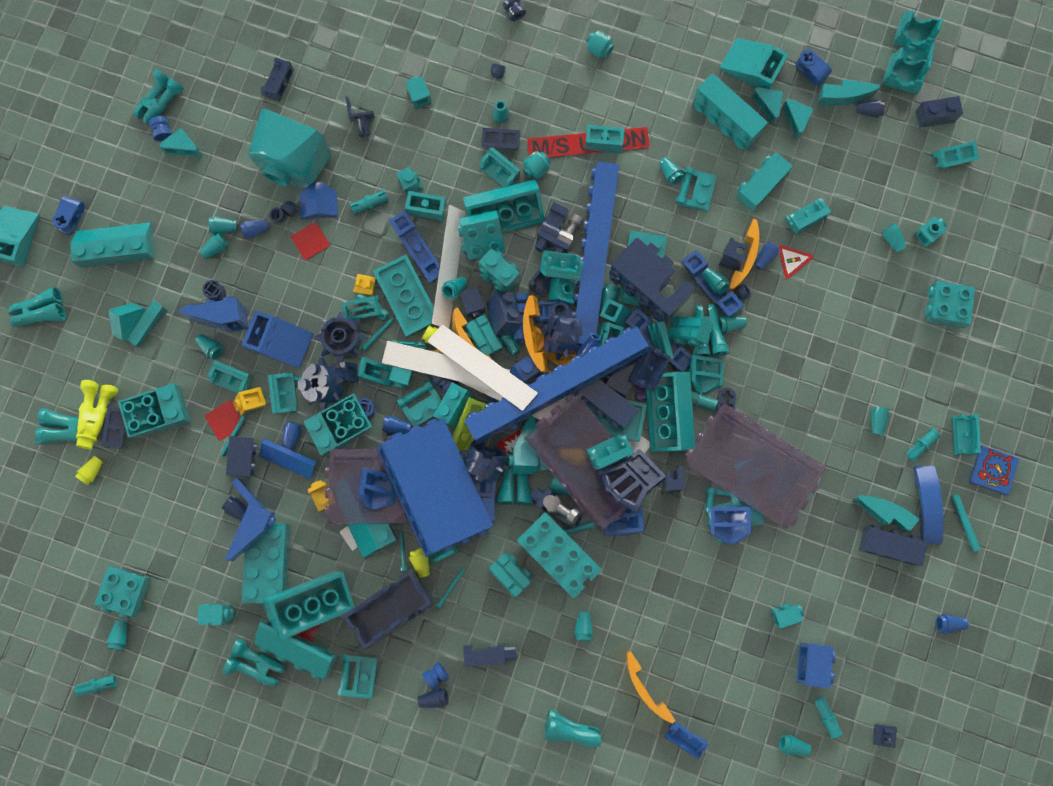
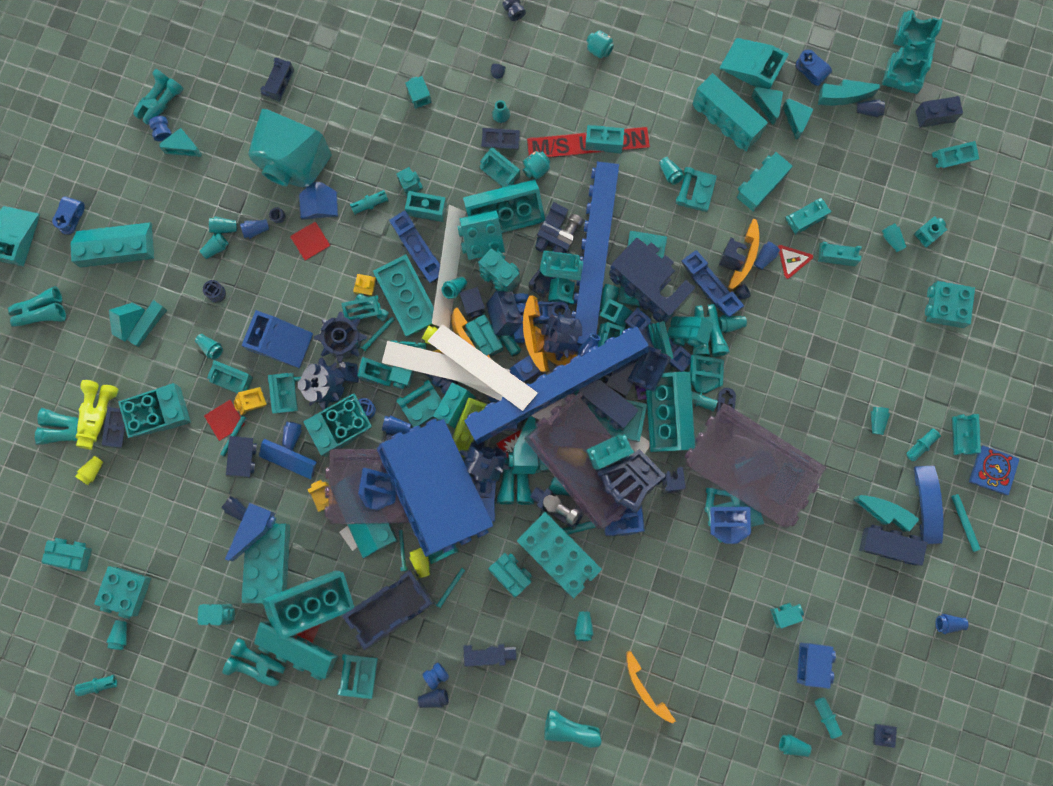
blue slope [179,297,249,332] -> none
blue tile [231,477,265,509] -> none
dark blue hinge [280,201,296,218] -> none
dark blue bracket [345,96,375,137] -> none
blue hinge [664,722,709,760] -> none
teal cone [702,268,730,295] -> none
none -> teal brick [41,538,92,572]
none -> teal hinge [818,241,862,266]

